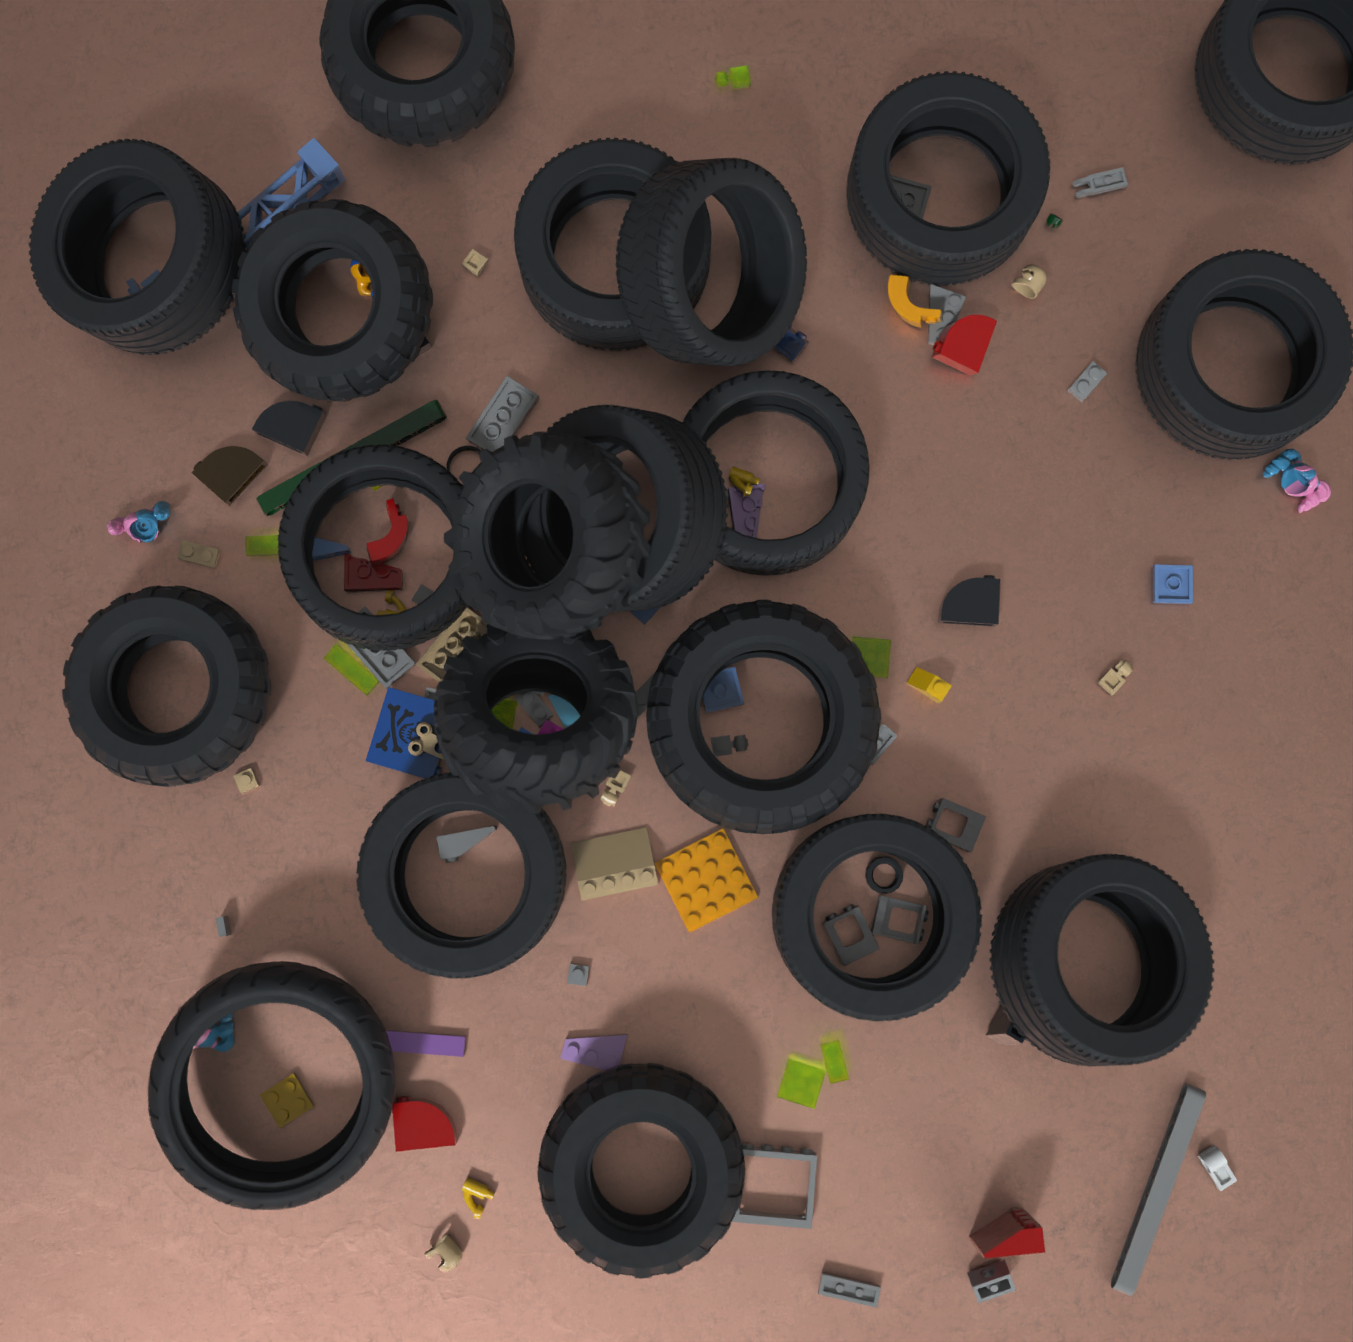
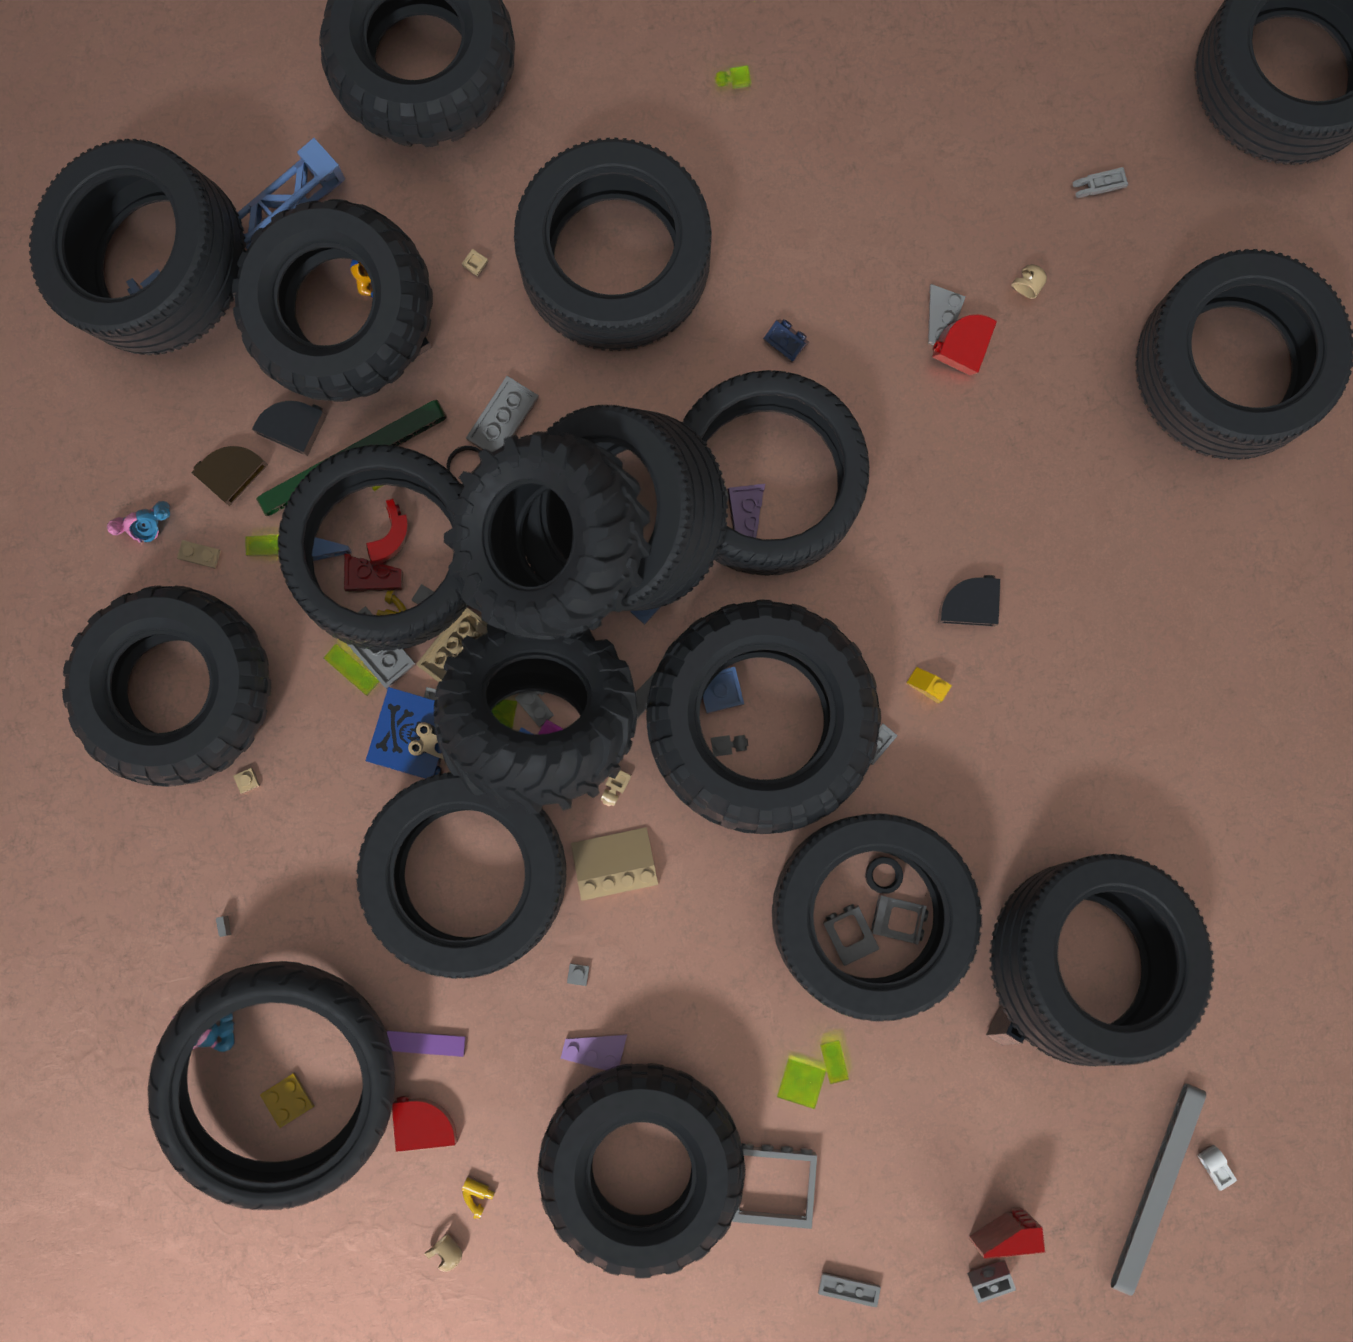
light grey slope [437,826,497,863] -> none
medium azure tile [548,694,580,728] -> none
black tyre [616,158,807,366] -> none
light orange plate [654,829,758,933] -> none
yellow plant [728,466,760,497] -> none
black tyre [847,71,1050,286] -> none
clear neon green plate [852,636,891,678] -> none
light orange arch [888,275,943,328] -> none
light grey wing [890,175,932,219] -> none
flat silver window [926,798,986,852] -> none
dark green hinge [1046,213,1063,229] -> none
light grey plate [1068,361,1107,402] -> none
tan plate [1098,659,1134,696] -> none
medium blue plate [1153,564,1193,604] -> none
hair [1263,449,1331,513] -> none

